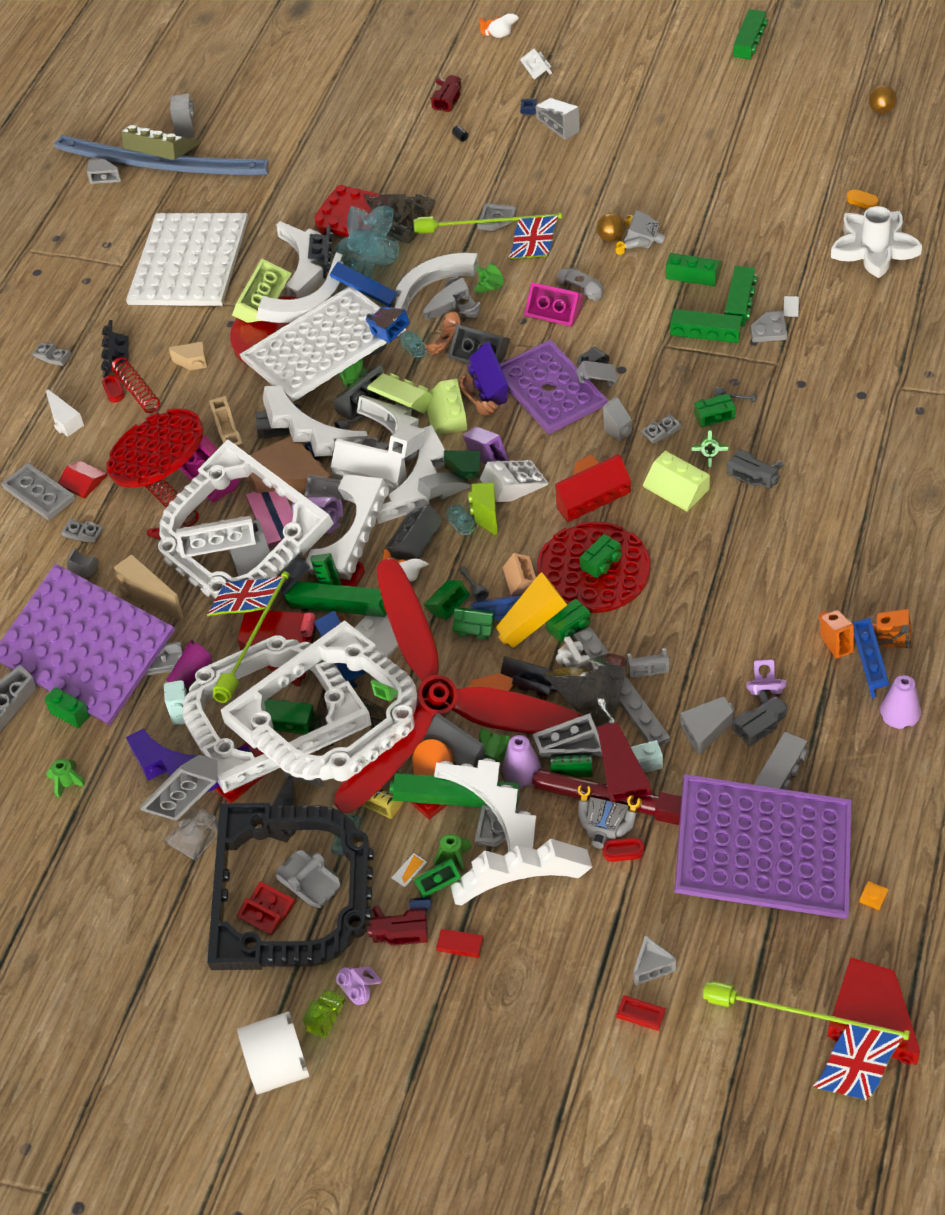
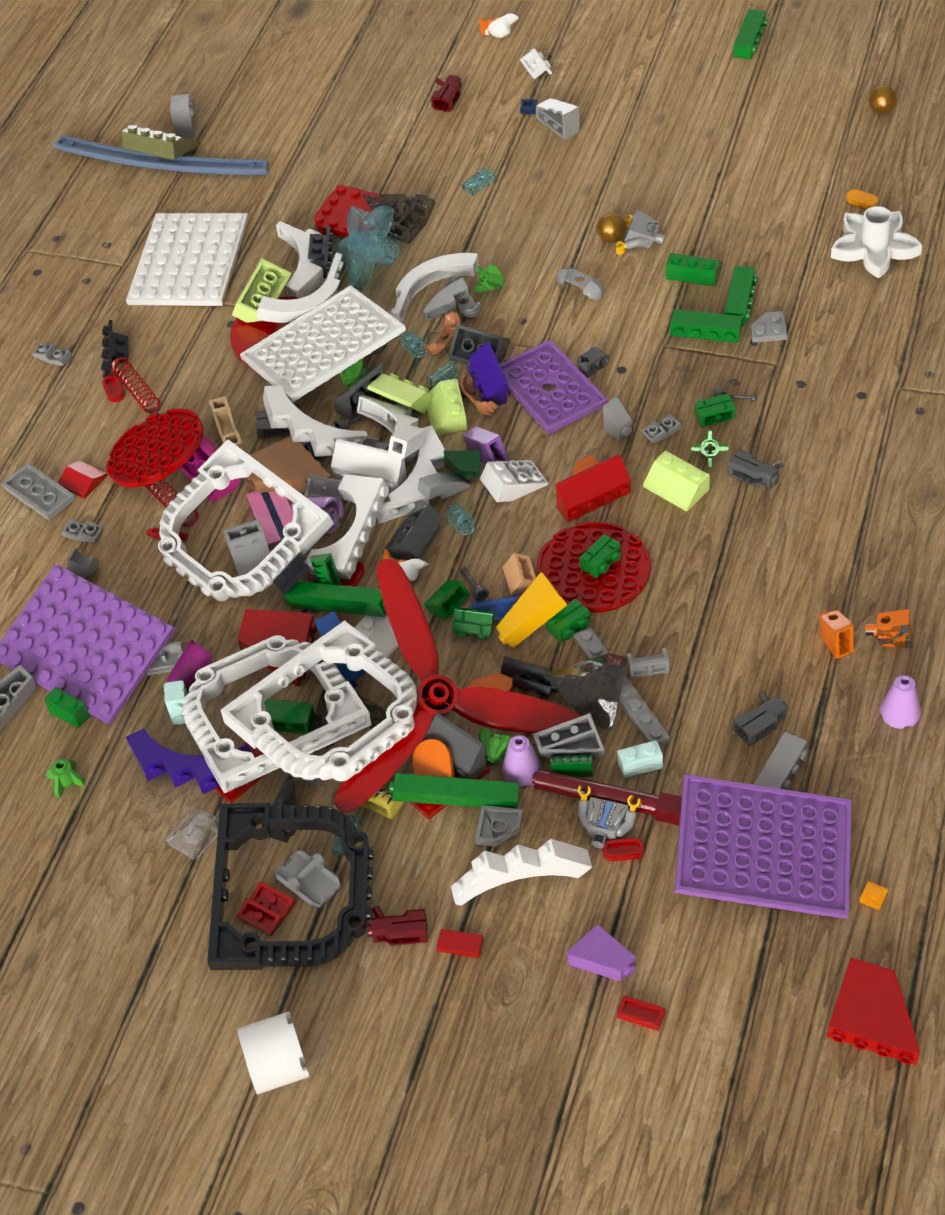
white slope [46,389,84,437] -> none
light grey slope [87,159,121,184] -> none
tan slope [114,554,184,620] -> none
light grey slope [140,755,218,821] -> none
tan slope [169,342,207,371] -> none
white slope [176,516,256,558] -> none
flag [207,571,289,703] -> none
coral piece [300,613,316,637] -> none
clear neon green arch [303,989,345,1038] -> none
blue panel [330,262,397,307] -> none
lavender bracket [336,967,382,1005] -> none
blue torso [366,306,410,343] -> none
bright green slope [371,680,398,702] -> none
sticker [392,853,427,887] -> none
dark blue plate [409,896,432,912] -> none
green brick [412,858,461,898] -> none
flag [414,212,562,259] -> none
bright green brick [433,834,472,872] -> none
white arch [434,758,536,852] -> none
black hinge [452,125,469,142] -> none
lime slope [468,482,498,535] -> none
light grey plate [477,203,517,231] -> none
dark pink slope [524,282,584,326] -> none
white hips [556,637,591,676] -> none
light grey hinge [576,360,618,387] -> none
dark red slope [597,723,652,802] -> none
light grey slope [633,935,676,986] -> none
light grey slope [680,697,735,755] -> none
flag [703,981,910,1101] -> none
lavender bracket [746,659,786,695] -> none
white sticker [784,296,799,317] -> none
blue panel [851,618,889,698] -> none
none -> clear light blue plate [427,360,458,391]
none -> clear light blue plate [462,168,495,195]
none -> medium lavender slope [567,924,636,981]

